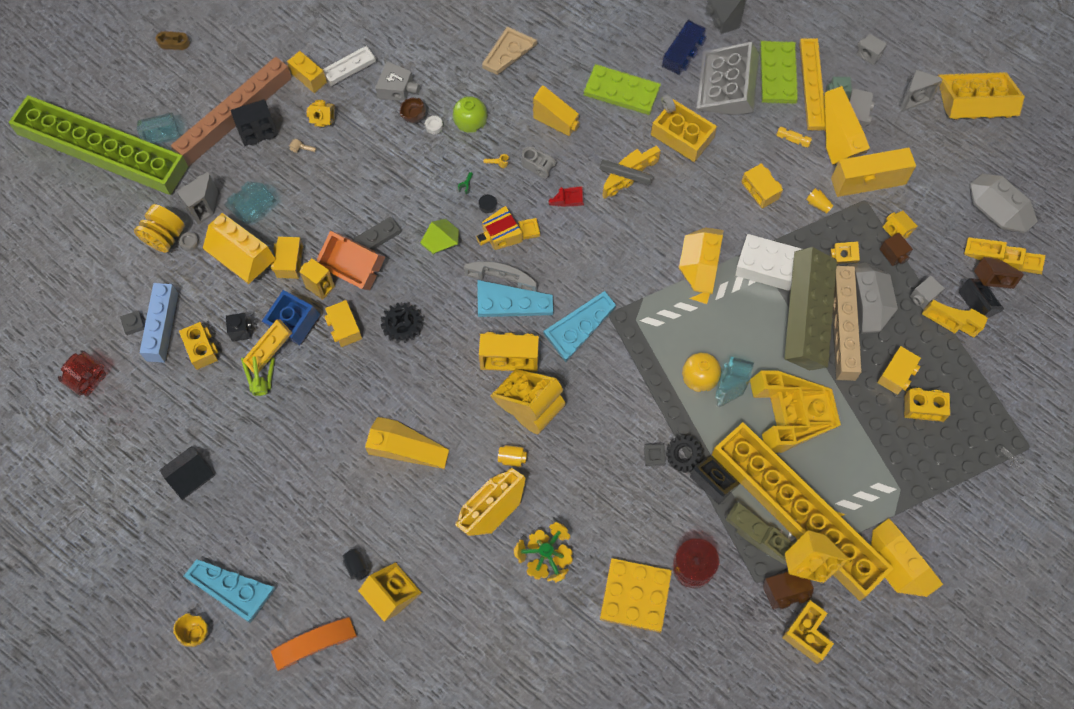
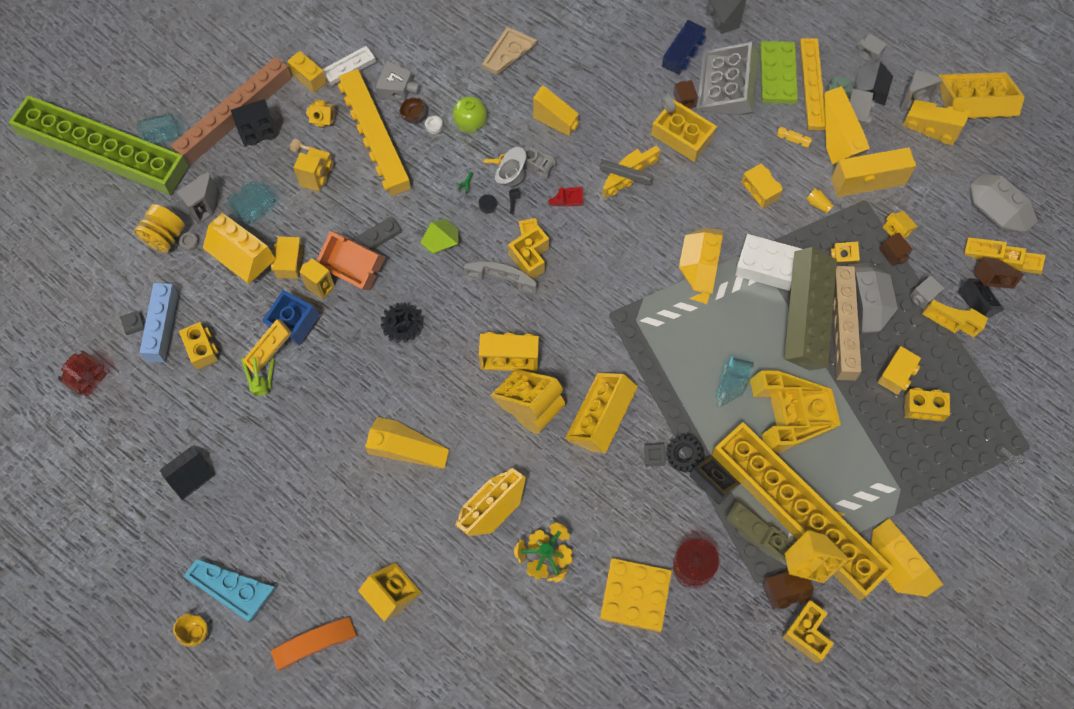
pearl gold beam [156,31,190,50] -> none
black brick [226,313,253,342] -> none
yellow brick [324,300,362,347] -> none
black brick [343,548,370,581] -> none
torso [476,206,523,250] -> none
medium azure wing [477,280,553,317] -> none
yellow brick [498,445,527,467] -> none
medium azure wing [543,291,616,362] -> none
lime plate [584,64,661,115] -> none
yellow cylinder [682,352,721,392] -> none
none -> yellow brick [293,147,334,192]
none -> yellow brick [337,69,411,197]
none -> light grey piece [495,147,527,188]
none -> yellow brick [508,225,549,279]
none -> black hand [509,188,520,214]
none -> yellow slope [565,373,638,454]
none -> reddish brown brick [673,80,698,109]
none -> black slope [853,61,893,106]
none -> yellow wedge [902,100,971,146]

